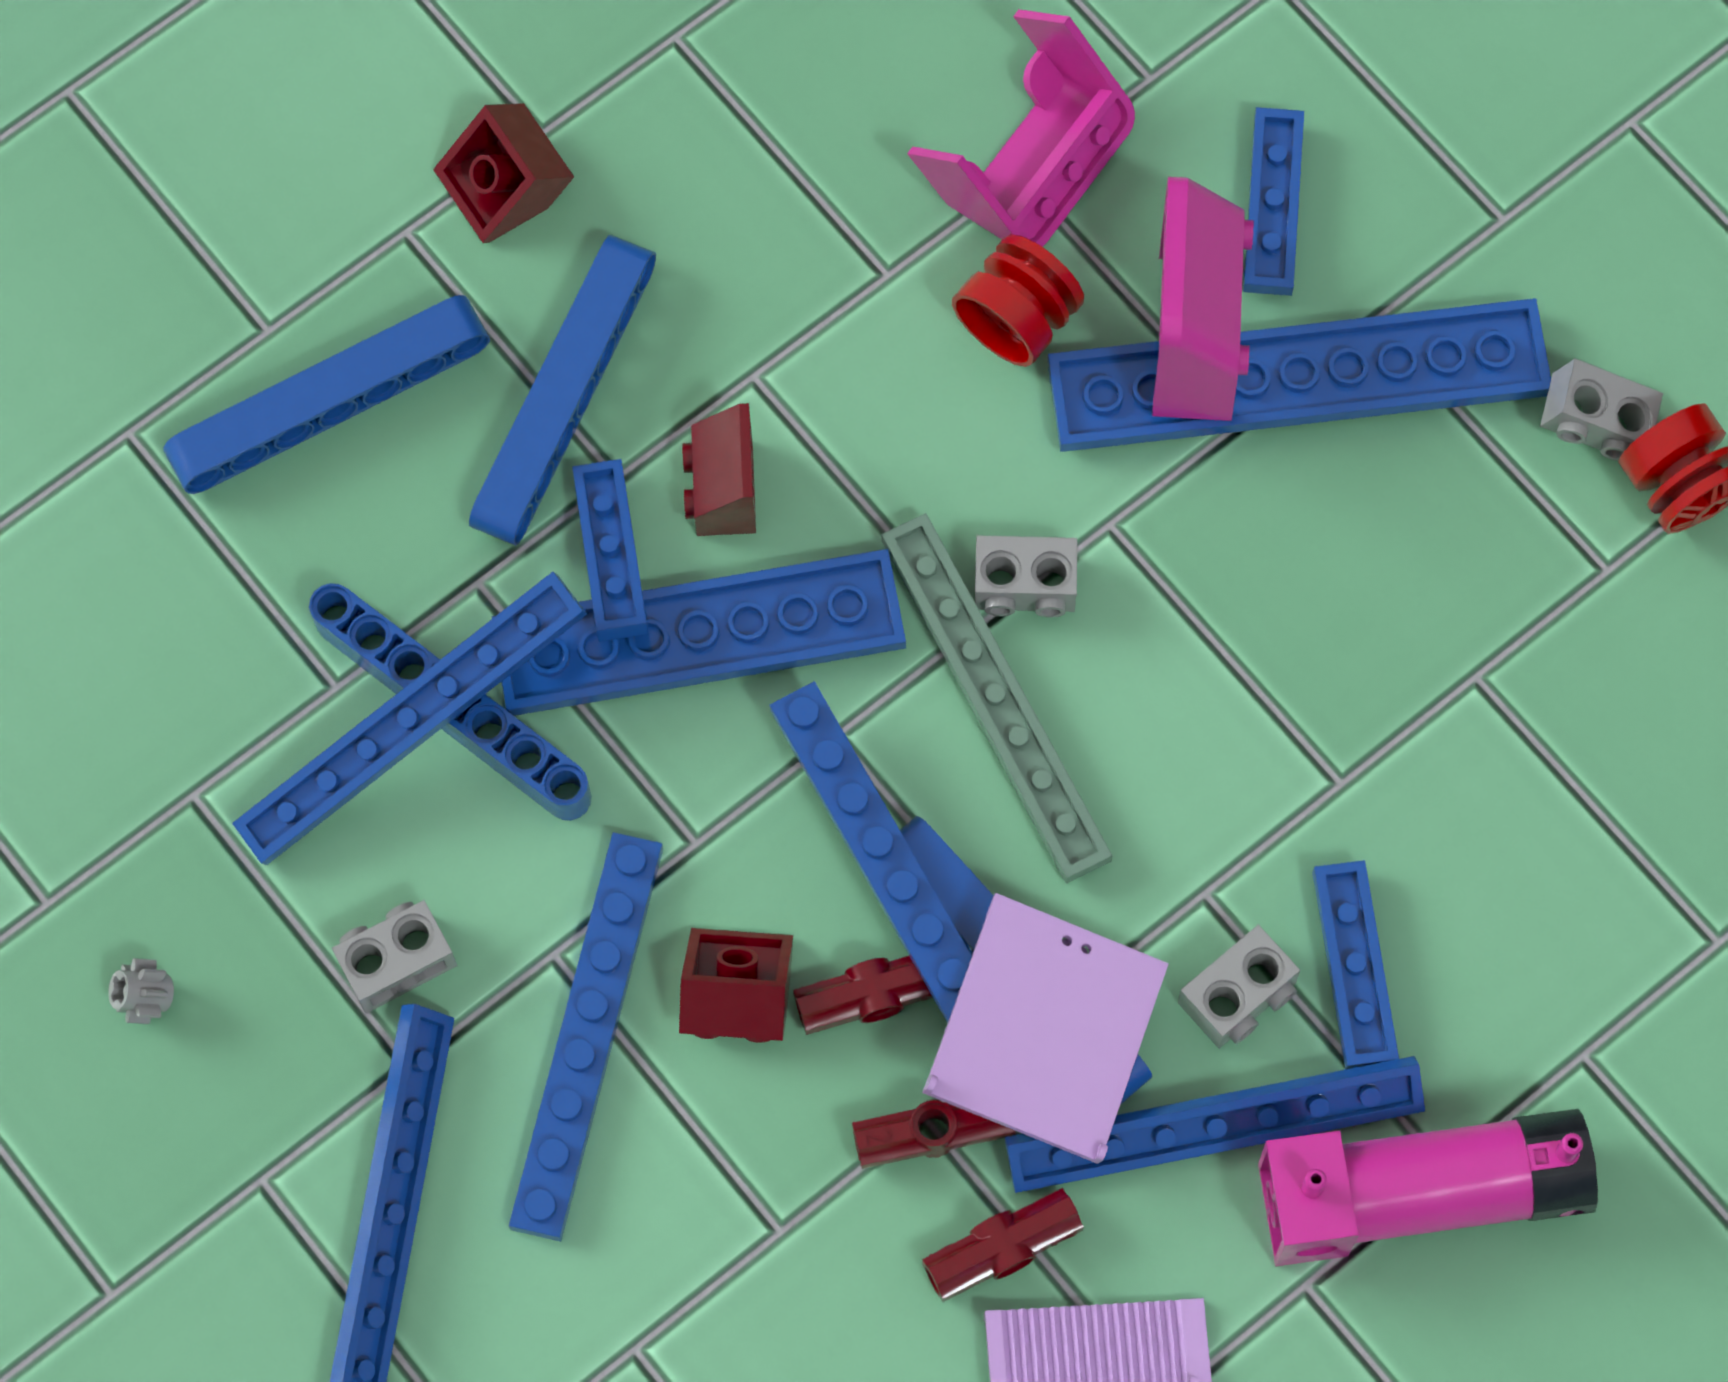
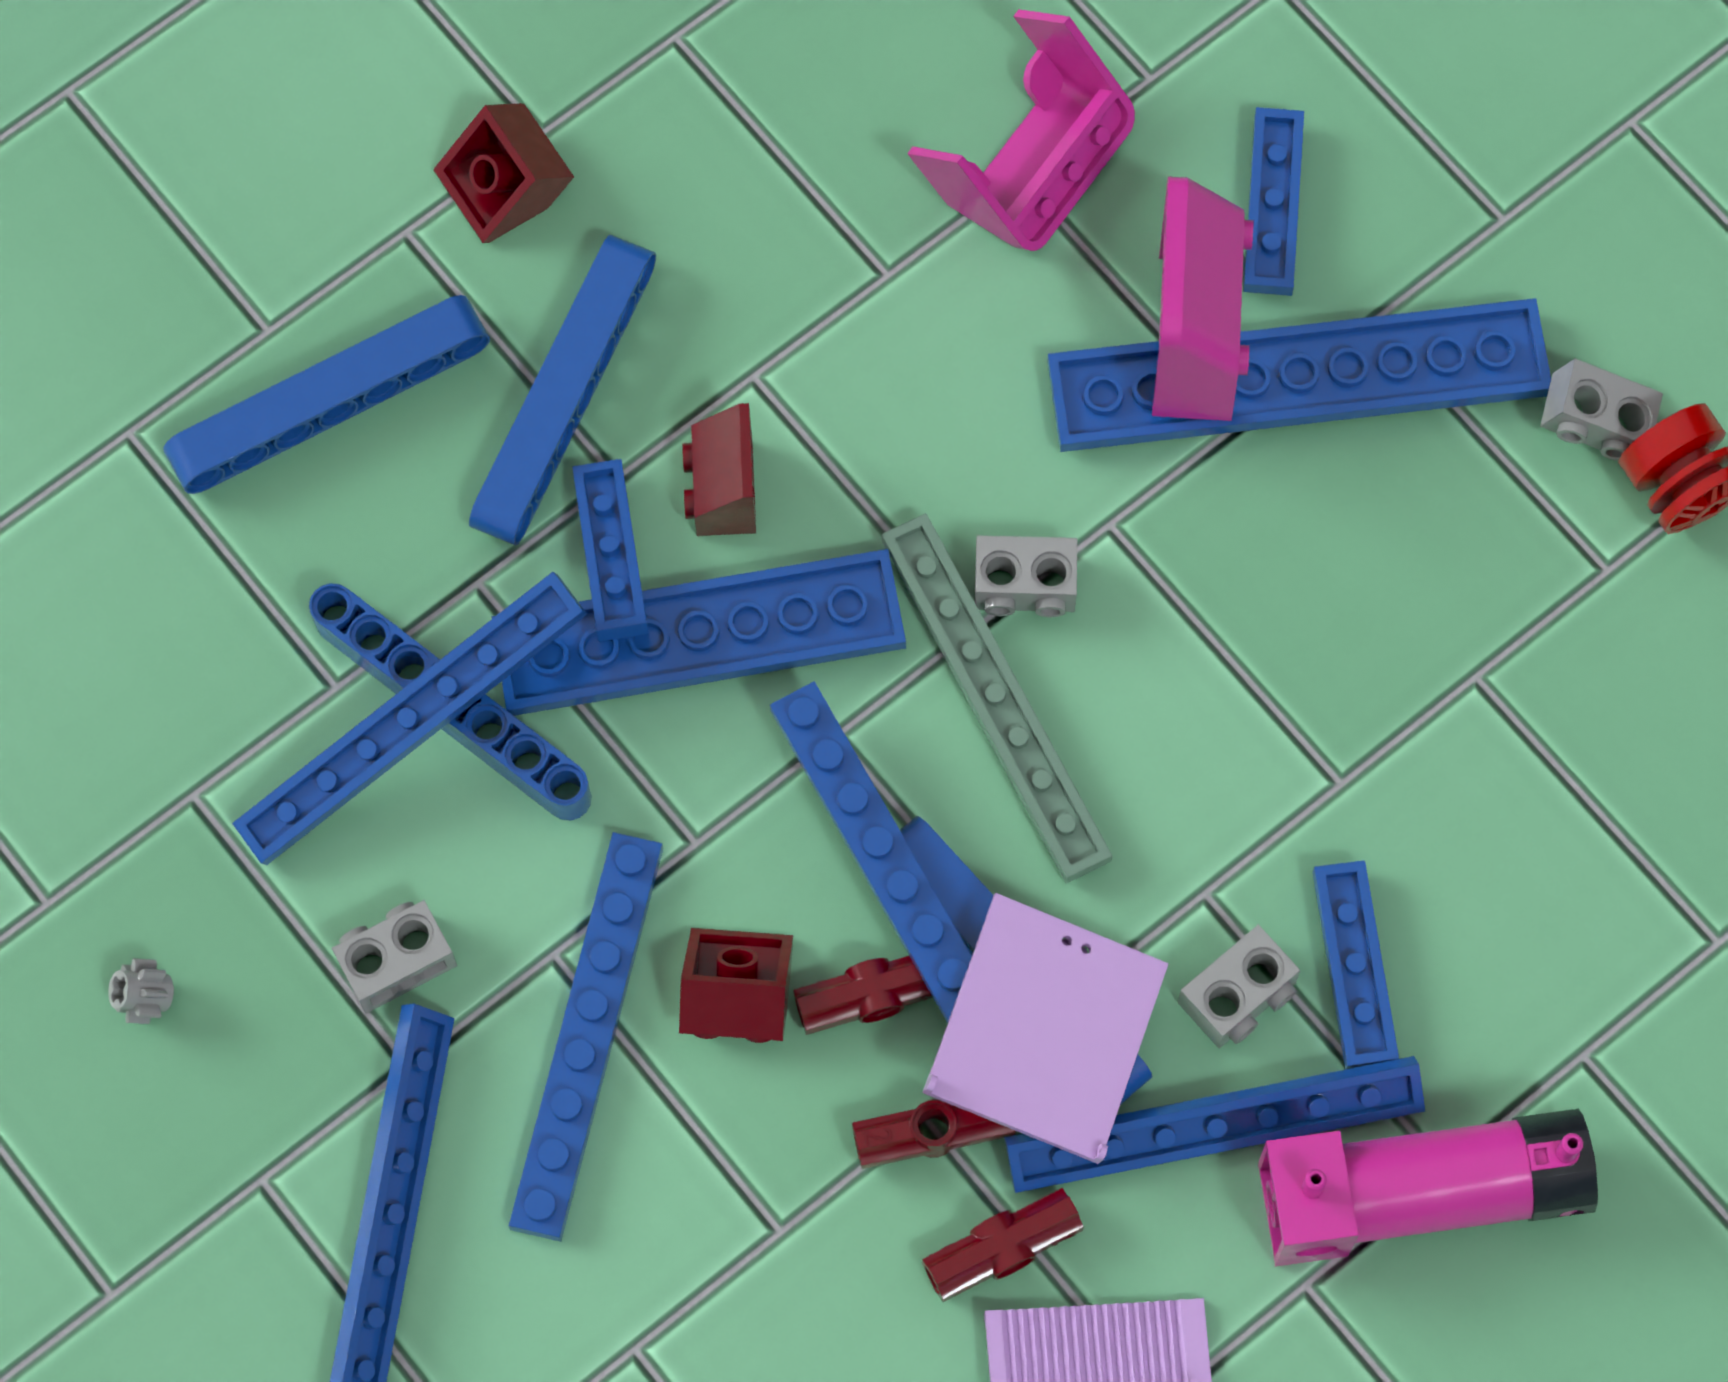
red wheel [952,234,1084,367] -> none

